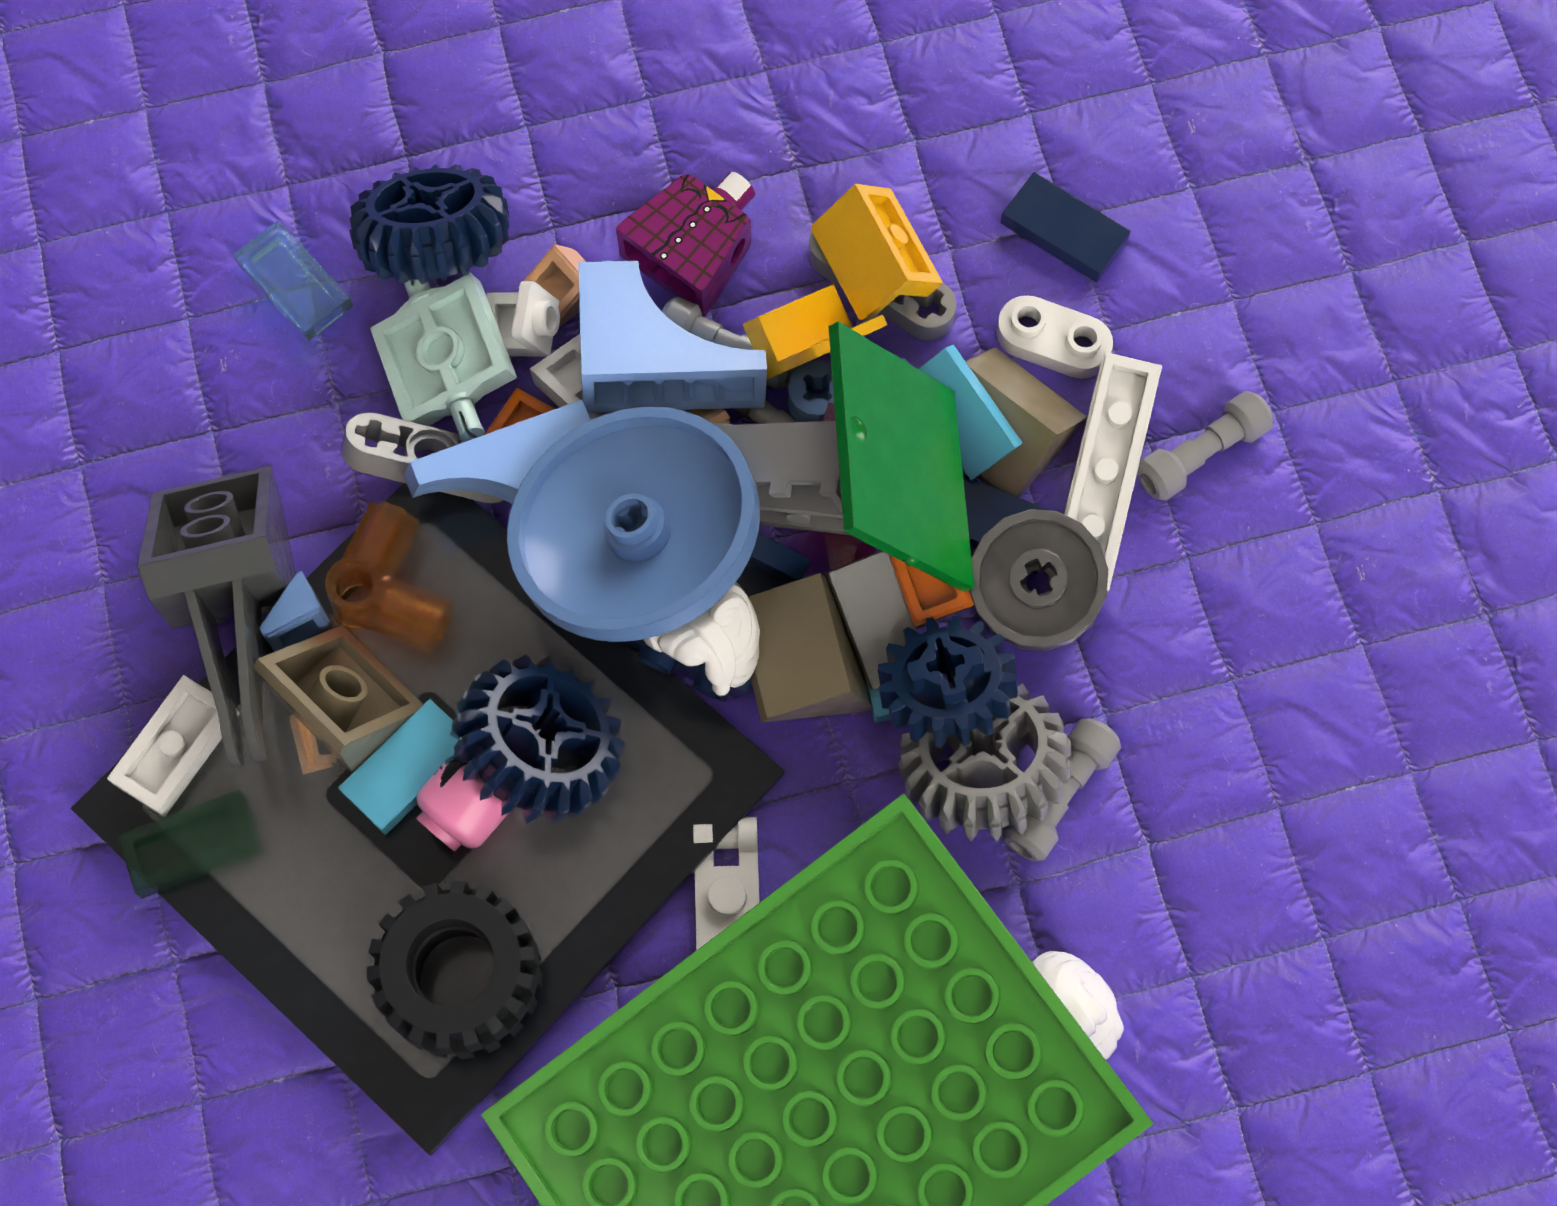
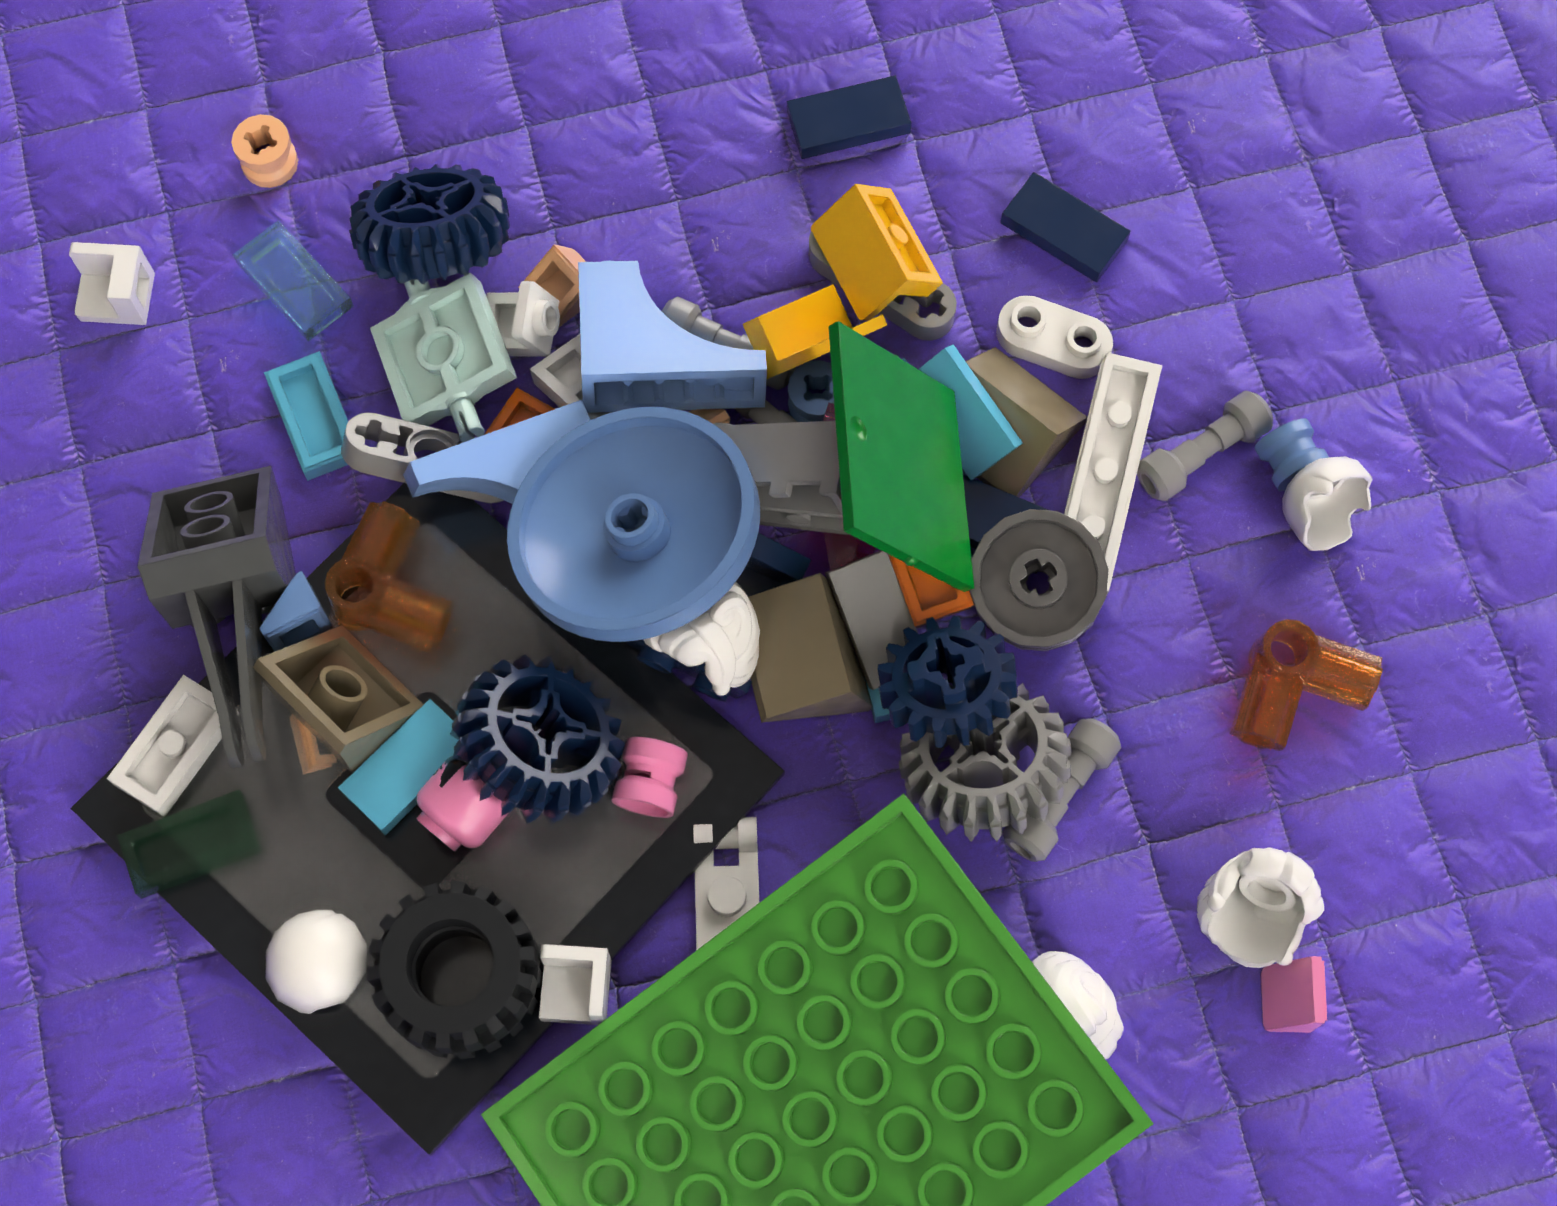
magenta torso [616,172,755,317] -> none
none -> white panel [69,242,155,325]
none -> light nougat wheel [231,114,299,188]
none -> medium azure tile [264,351,348,481]
none -> white hair [266,910,367,1014]
none -> white panel [539,944,612,1025]
none -> bright pink wheel [611,737,688,818]
none -> dark blue tile [787,75,911,159]
none -> white hair [1197,848,1324,968]
none -> clear orange piece [1229,619,1383,751]
none -> medium blue wheel [1254,418,1329,491]
none -> bright pink slope [1261,956,1327,1033]
none -> white hair [1282,457,1373,551]

